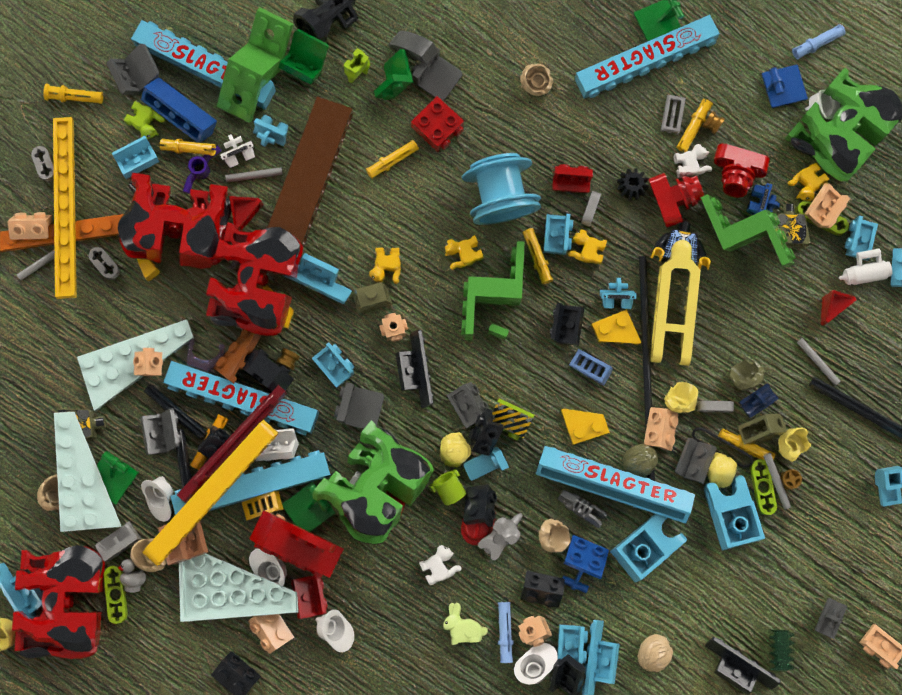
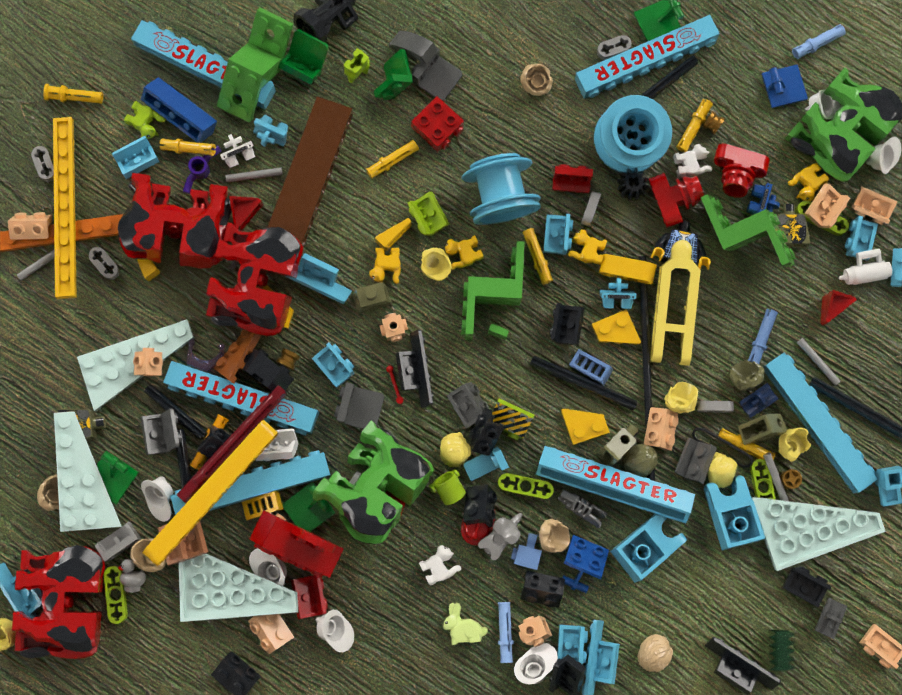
dark grey bracket [107,44,159,95] -> none
light grey tile [660,95,686,135] -> none
none -> yellow slope [374,218,412,252]
none -> red hinge [386,366,404,404]
none -> lime bracket [408,192,450,236]
none -> light yellow hair [421,247,452,281]
none -> lime beam [498,473,554,499]
none -> medium blue brick [511,533,542,570]
none -> black axle [530,356,637,410]
none -> medium azure wheel [594,95,672,174]
none -> olive torso [595,425,639,466]
none -> light grey beam [597,35,632,60]
none -> yellow beam [599,254,657,284]
none -> black axle [641,56,698,99]
none -> medium blue pin [748,309,778,365]
none -> light aqua wing [751,497,886,571]
none -> medium azure brick [763,352,877,494]
none -> black bracket [782,566,832,607]
none -> light nougat bracket [852,186,897,225]
none -> white piece [866,137,901,174]

